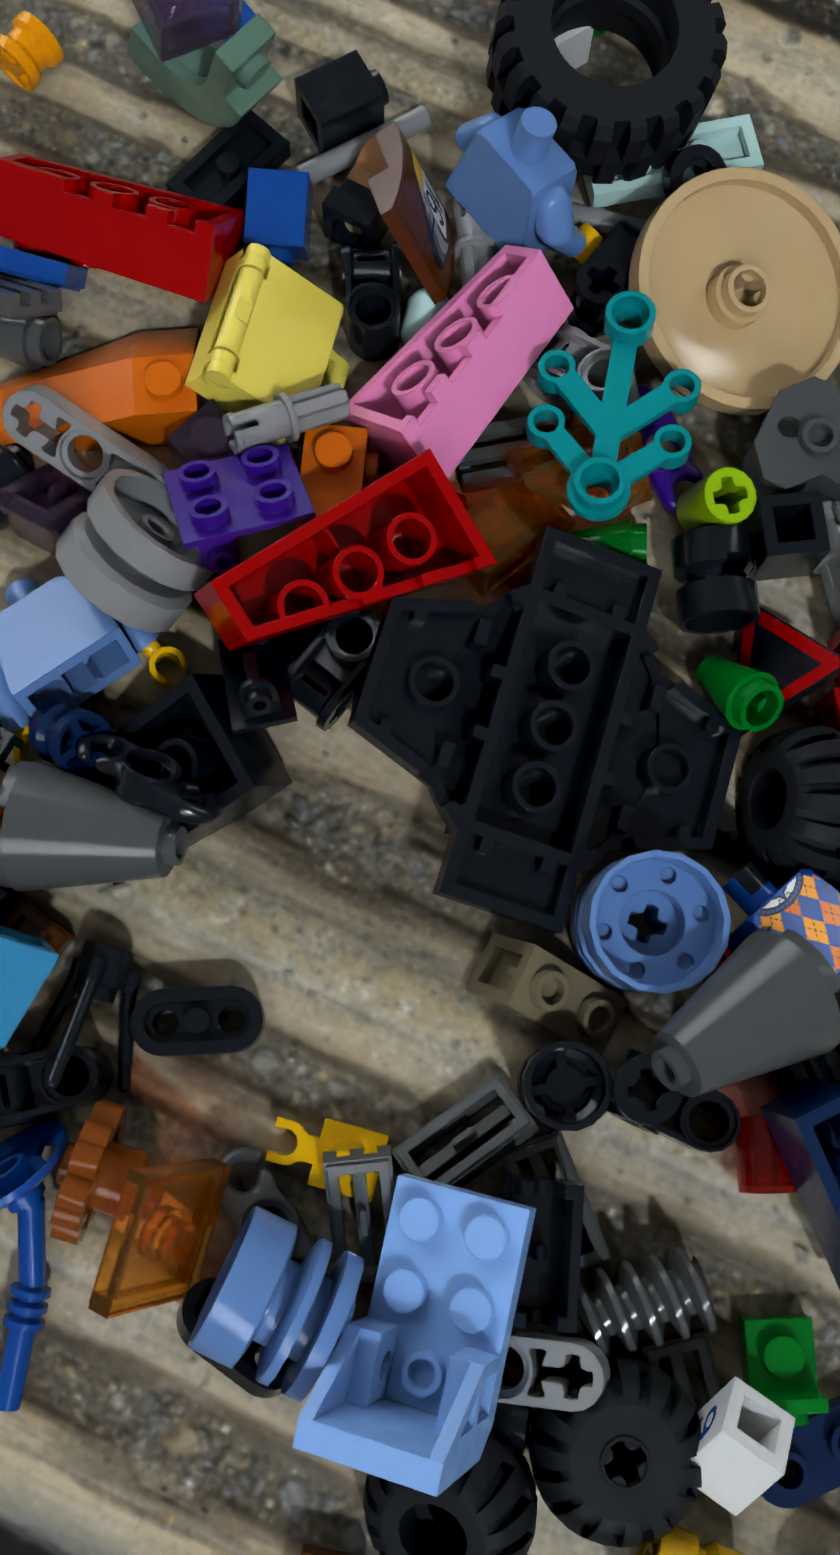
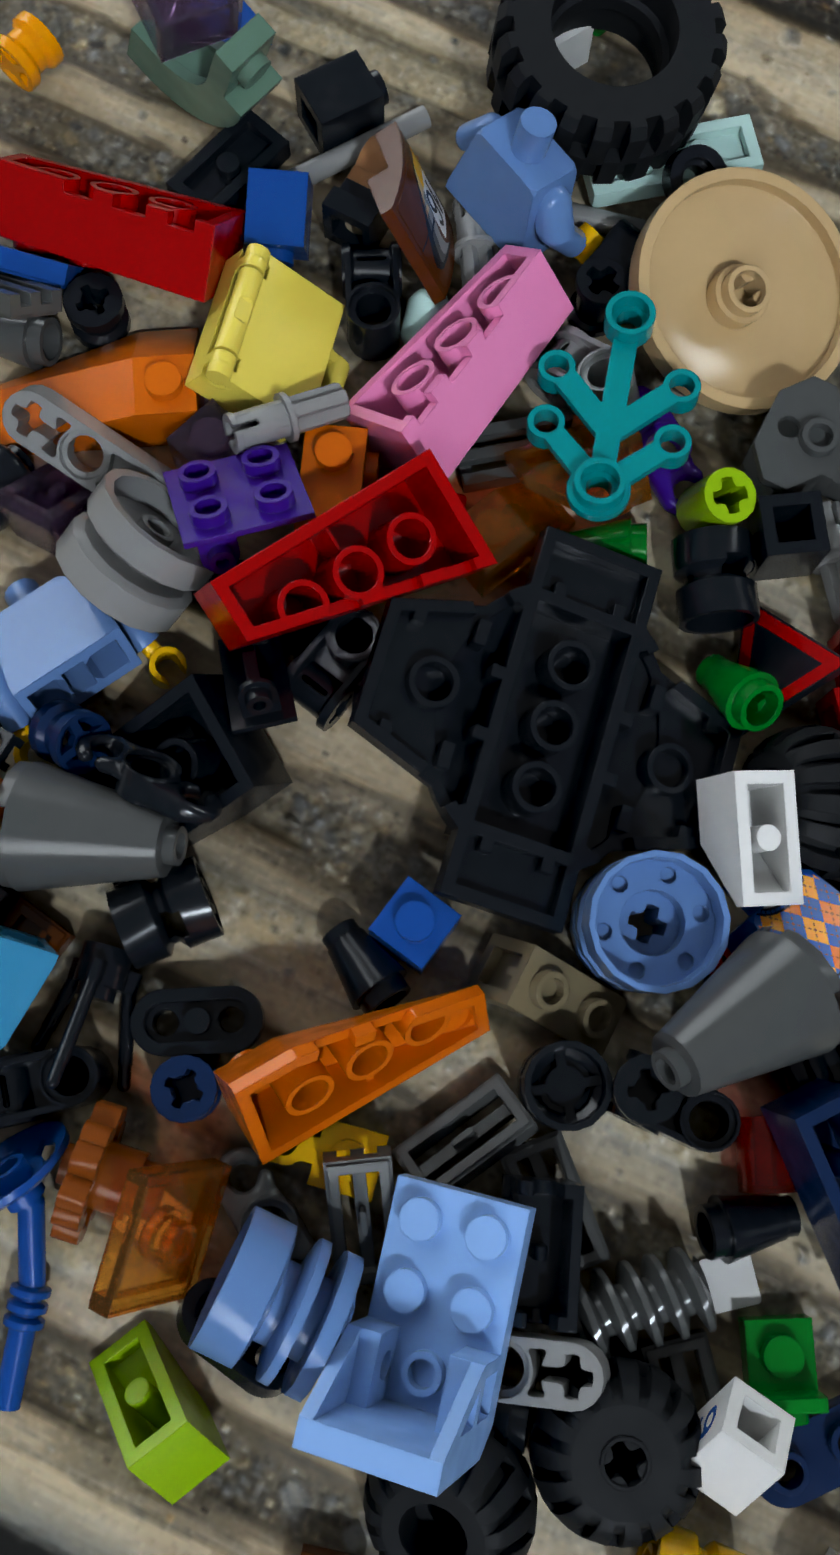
none -> black wheel [63,272,131,349]
none -> lime slope [89,1319,230,1505]
none -> black wheel [106,856,224,969]
none -> dark blue wheel [150,1055,222,1123]
none -> orange wedge [213,985,490,1165]
none -> black cone [322,918,411,1014]
none -> blue brick [368,876,462,975]
none -> black cone [694,1195,801,1264]
none -> white slope [696,770,804,907]
none -> white sticker [699,1255,761,1314]

